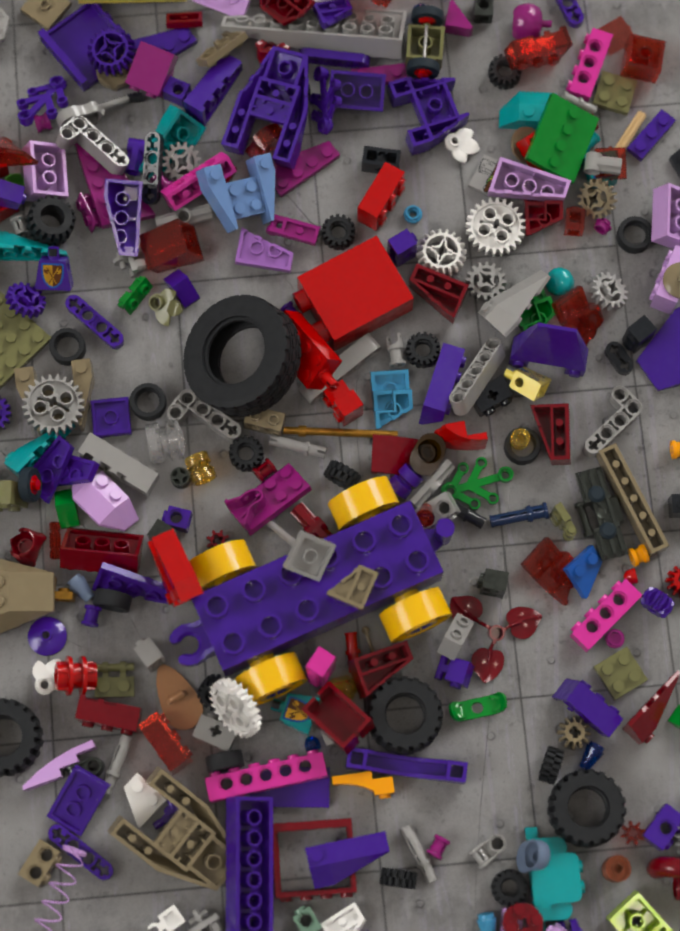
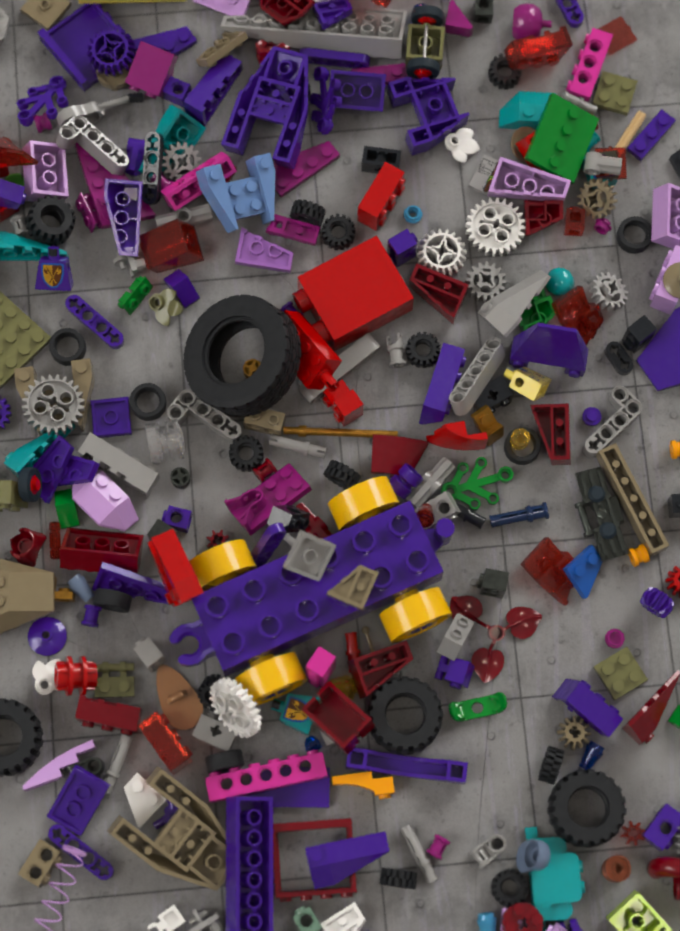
dark purple gear [5,282,47,319] -> none
dark red tile [166,11,203,29] -> none
clear yellow wheel [184,451,217,486] -> none
clear red brick [245,123,282,158] -> none
dark azure slope [370,369,413,429] -> none
dark brown piece [409,433,446,476] -> none
olive plate [550,502,577,541] -> none
dark pink brick [570,579,642,653] -> none
clear red brick [620,33,666,83] -> none
red hinge [624,568,638,584] -> none
none -> pearl gold wheel [243,359,261,379]
none -> dark purple beam [251,523,286,568]
none -> black brick [267,505,310,533]
none -> black tyre [290,199,326,227]
none -> pearl gold slope [470,405,504,446]
none -> dark purple plate [582,407,601,426]

